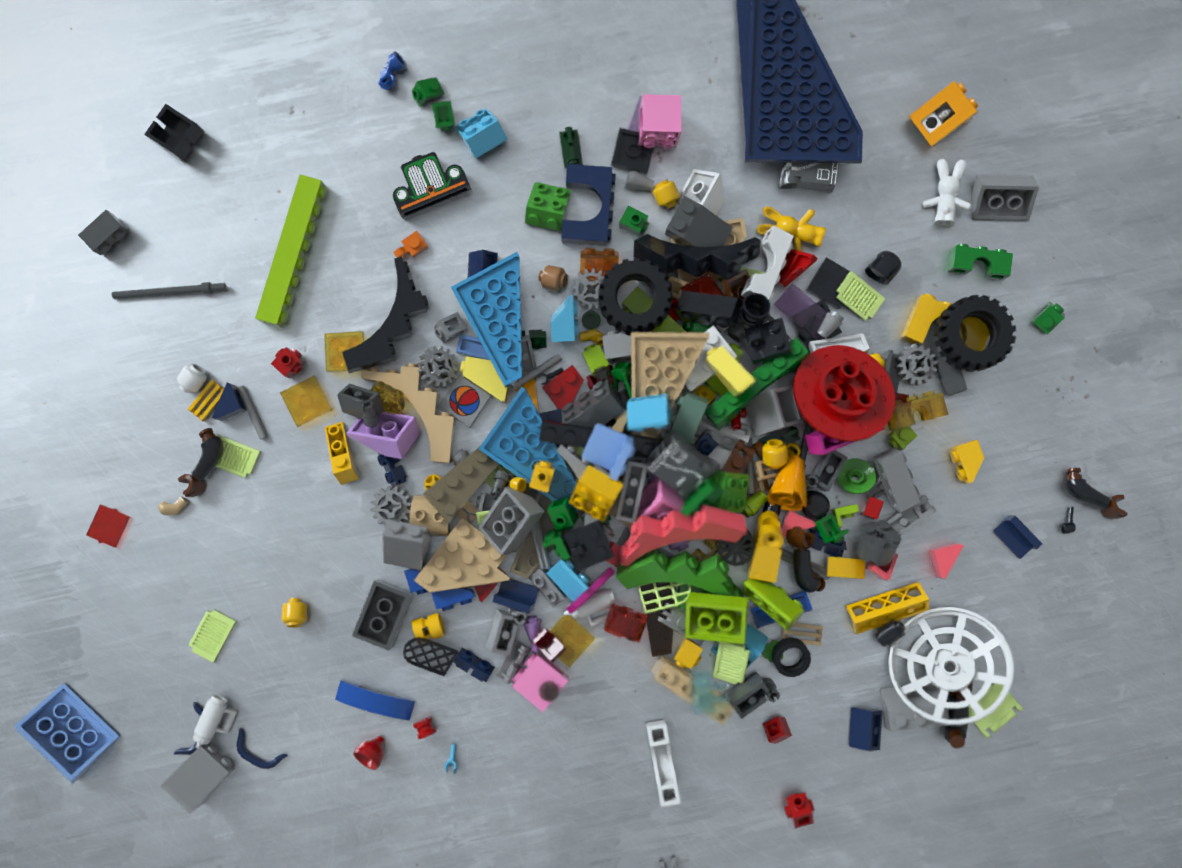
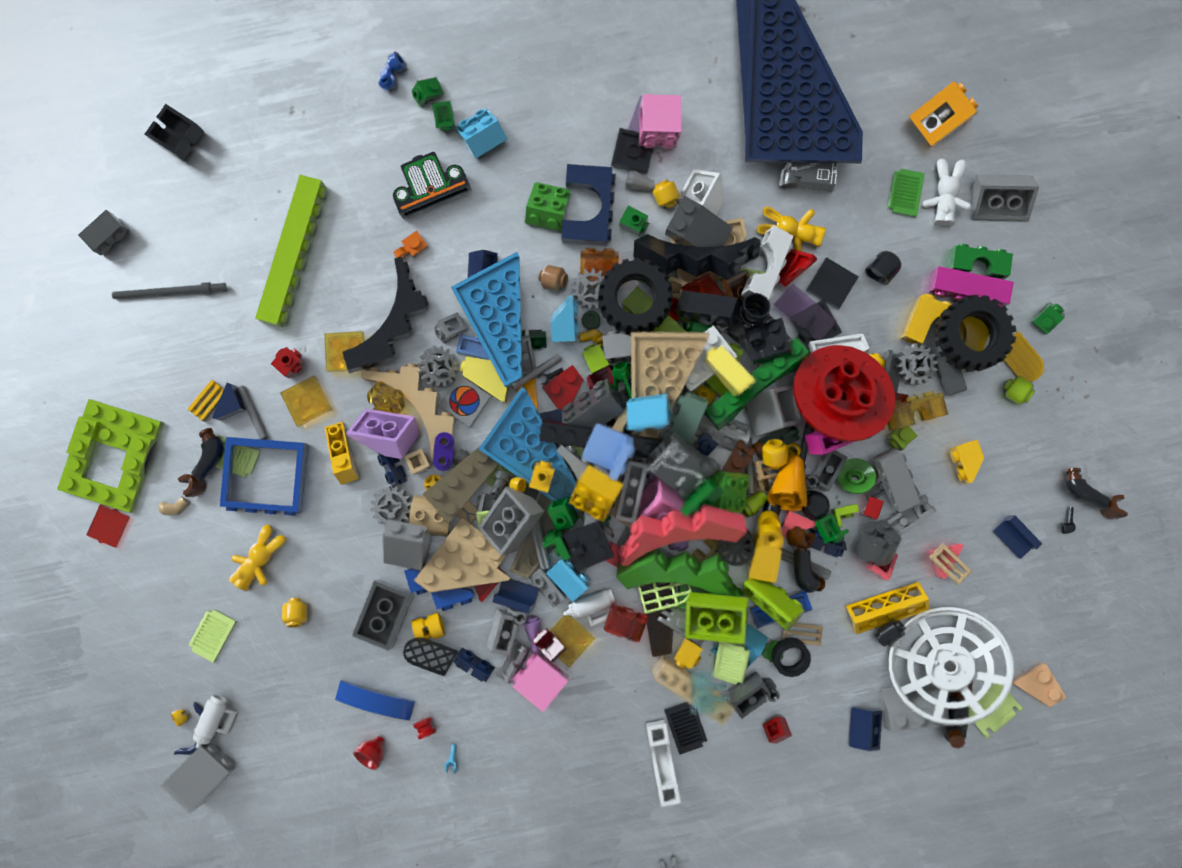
light blue slope [14,683,119,785] -> none
white head [177,364,207,393] -> none
dark blue animal [236,728,287,769] -> none
dark grey hinge [337,383,384,427] -> none
clear smoke plate [539,681,559,702] -> none
dark green hinge [559,127,583,169] -> none
dark pink tile [566,567,615,614] -> none
clear smoke plate [592,365,611,381] -> none
red arm [731,408,747,430] -> none
red brick [784,792,815,829] -> none
light grey cone [817,310,844,339] -> none
yellow slope [826,557,866,579] -> none
yellowish green window [836,271,886,320] -> none
none -> lime piece [57,399,163,513]
none -> yellow hinge [170,709,188,727]
none -> blue window [220,437,308,516]
none -> yellow animal [229,524,286,592]
none -> tan brick [404,448,430,475]
none -> dark purple plate [433,432,455,471]
none -> black window [664,702,707,755]
none -> bright green window [888,169,925,217]
none -> tan tile [928,543,972,585]
none -> dark pink brick [929,266,1014,307]
none -> yellow window [1003,331,1044,382]
none -> lime head [1004,376,1035,405]
none -> light nougat wing [1012,663,1066,707]

